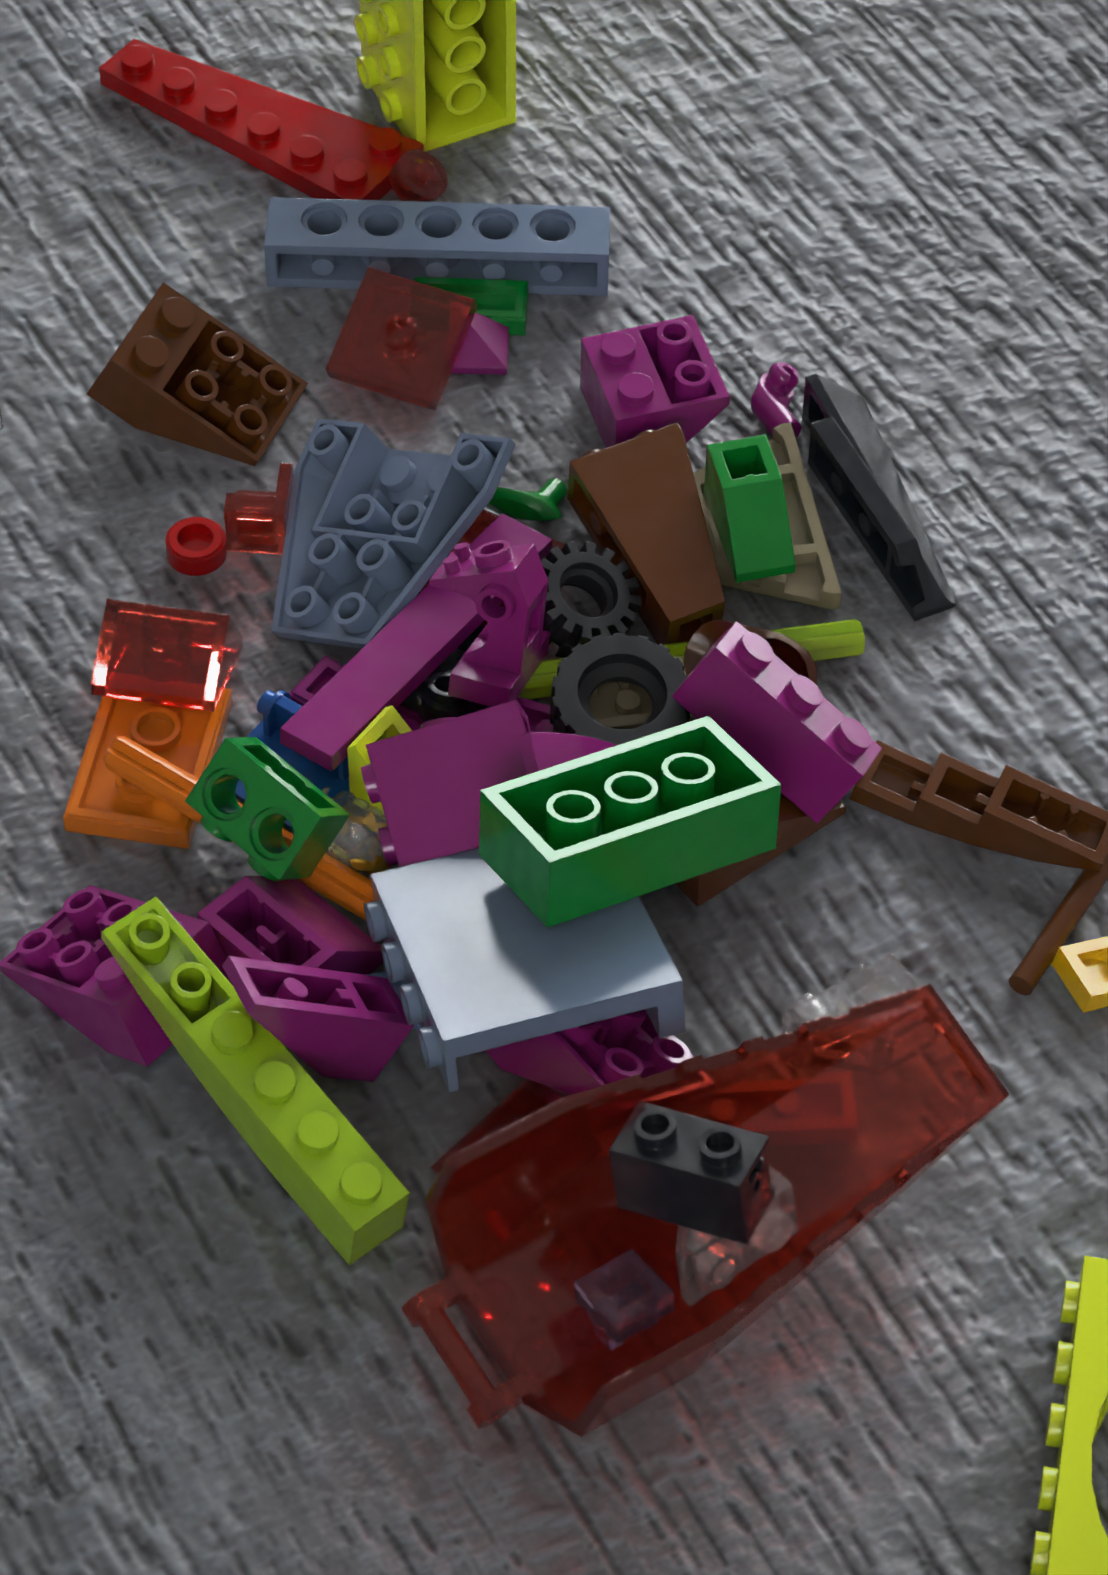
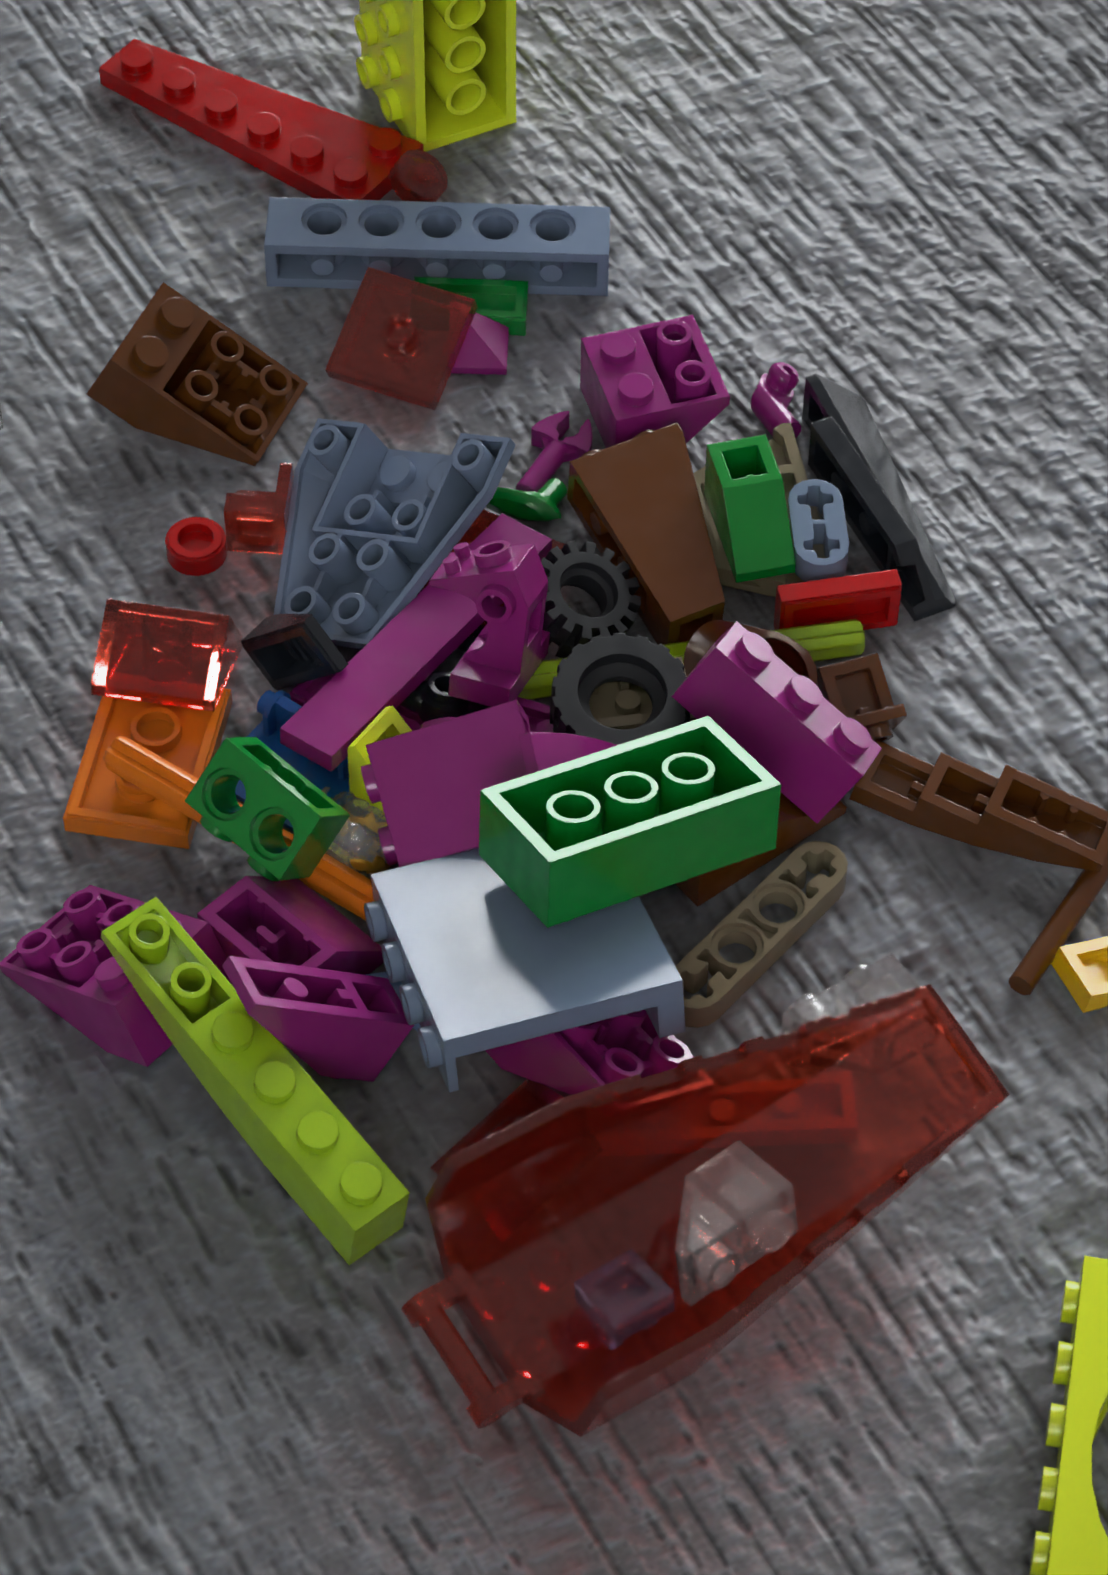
black hinge [609,1101,776,1245] -> none
none -> black slope [240,614,348,690]
none -> magenta bar [516,411,592,492]
none -> dark tan beam [676,841,848,1028]
none -> red tile [773,569,902,630]
none -> sand blue beam [787,479,849,582]
none -> reddish brown bracket [817,653,907,742]

